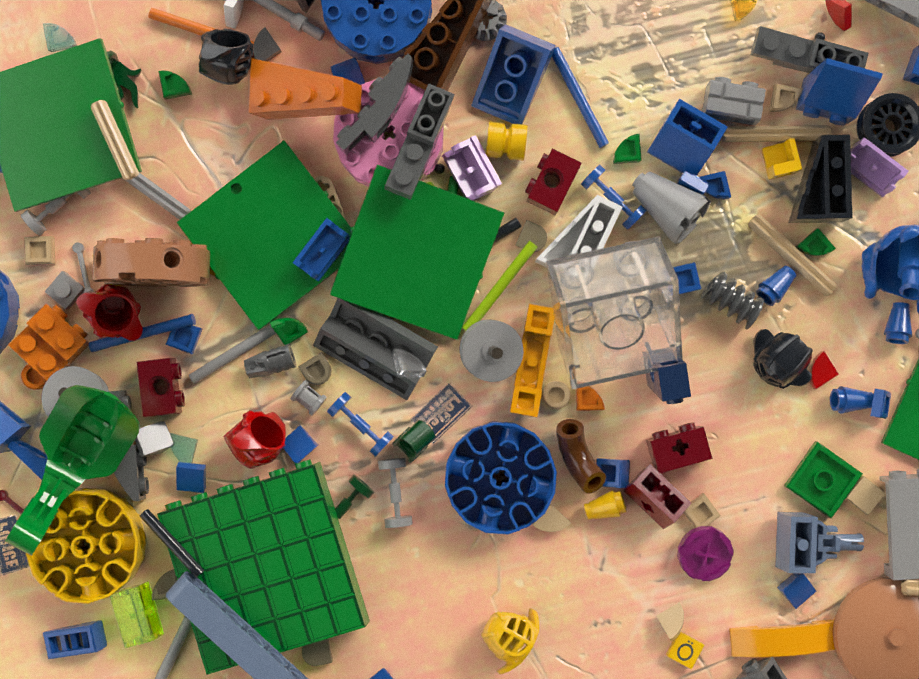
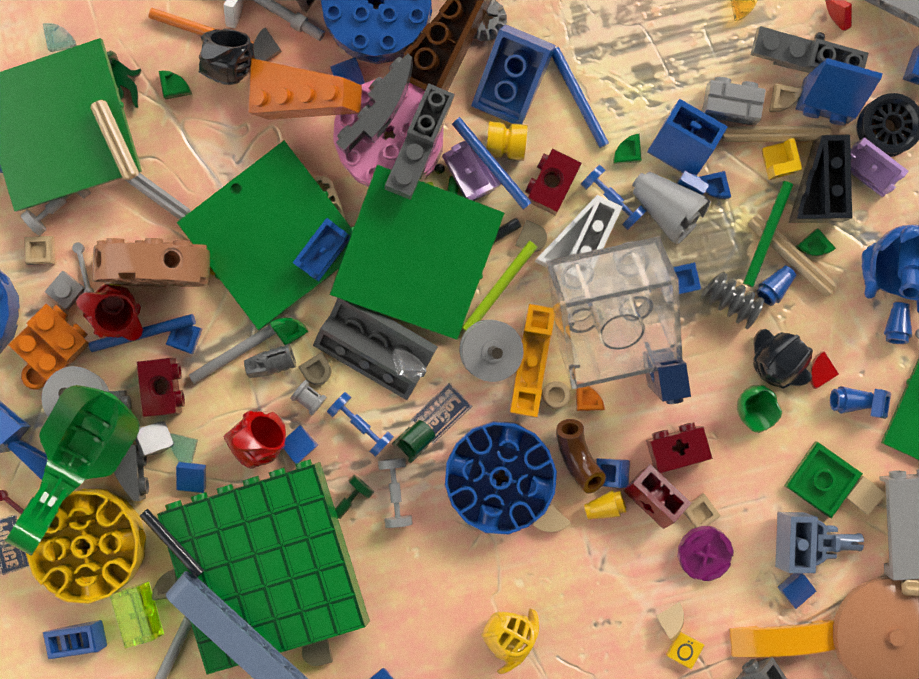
none -> blue bar [452,117,532,210]
none -> green hair [737,385,782,433]
none -> green bar [743,181,793,287]

